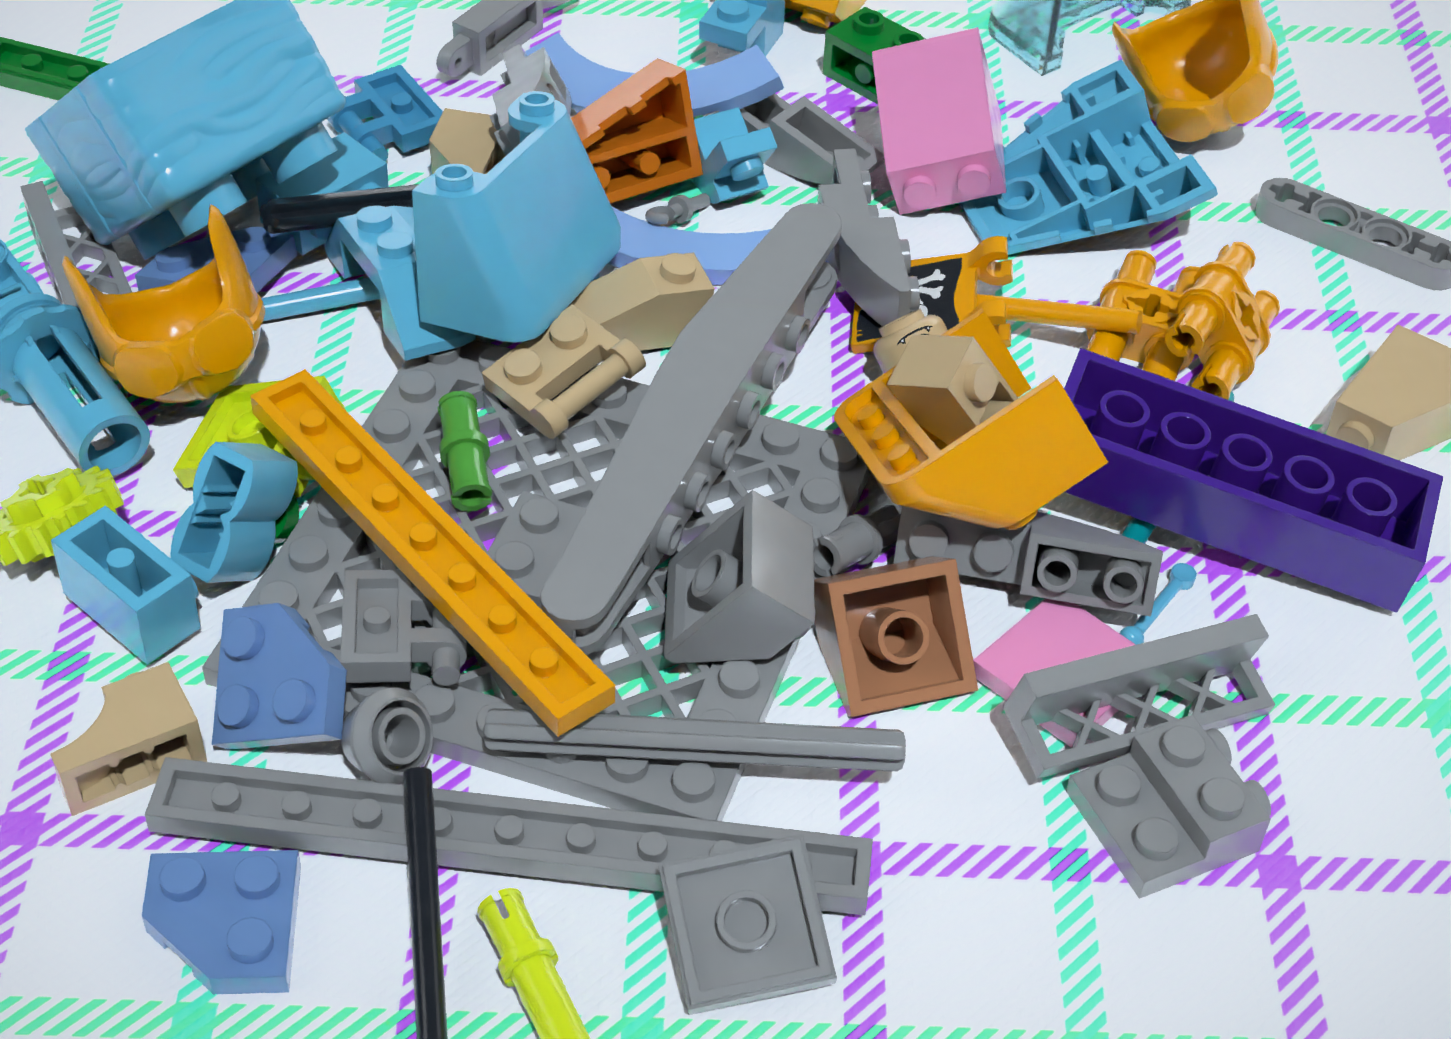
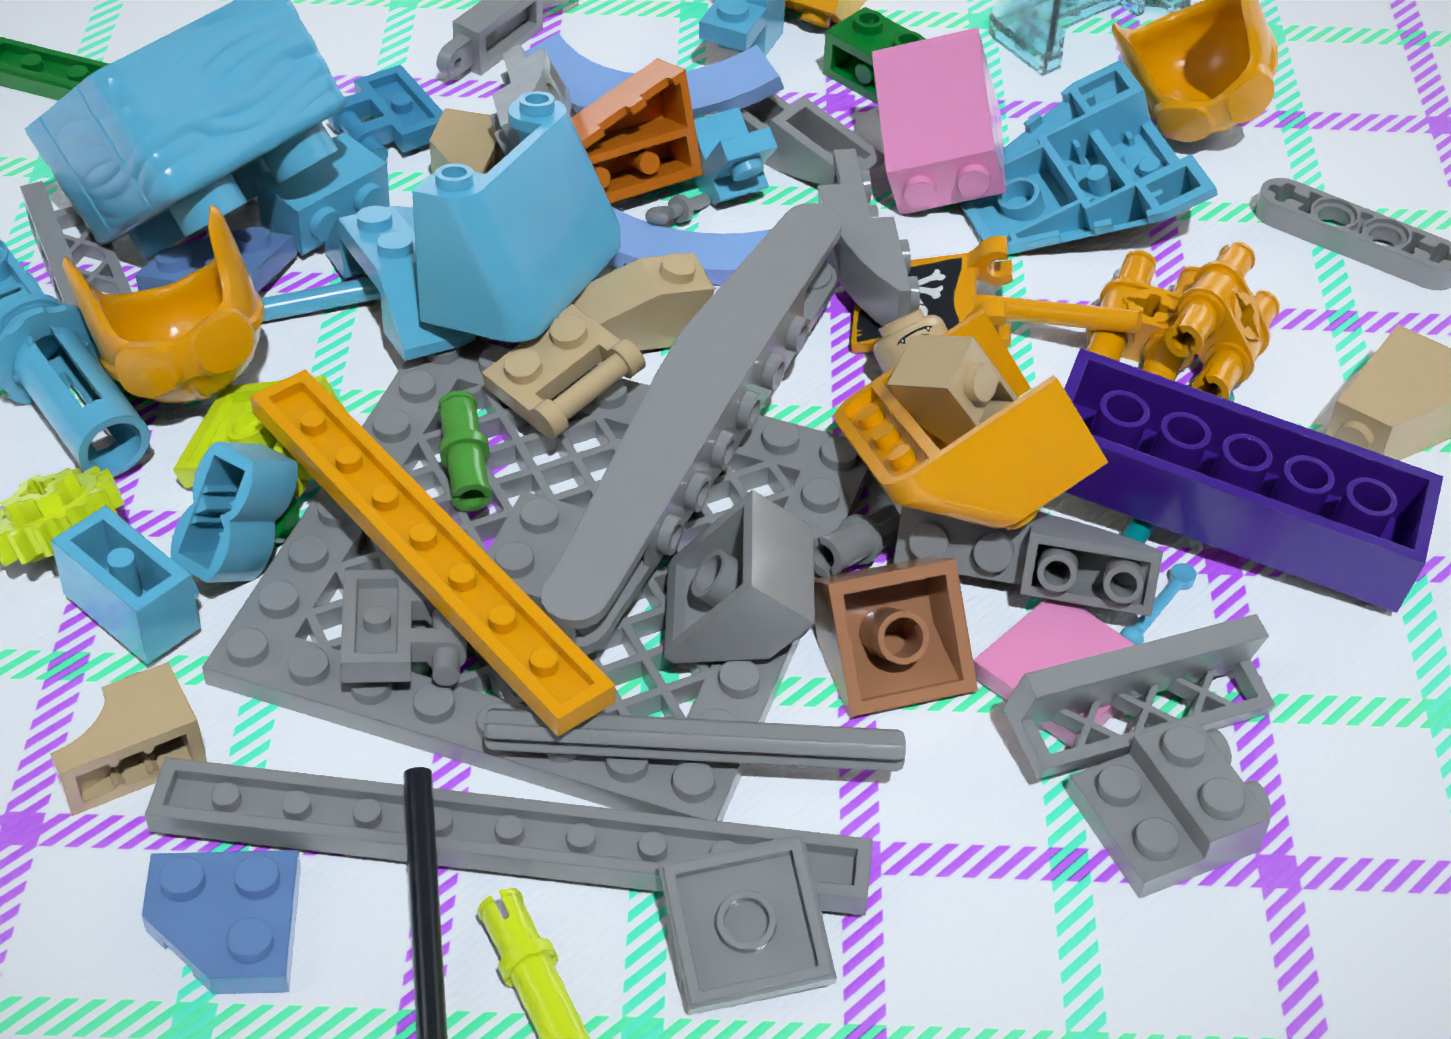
medium blue plate [211,603,347,750] -> none
black axle [260,184,419,234] -> none
light grey cone [341,688,433,784] -> none

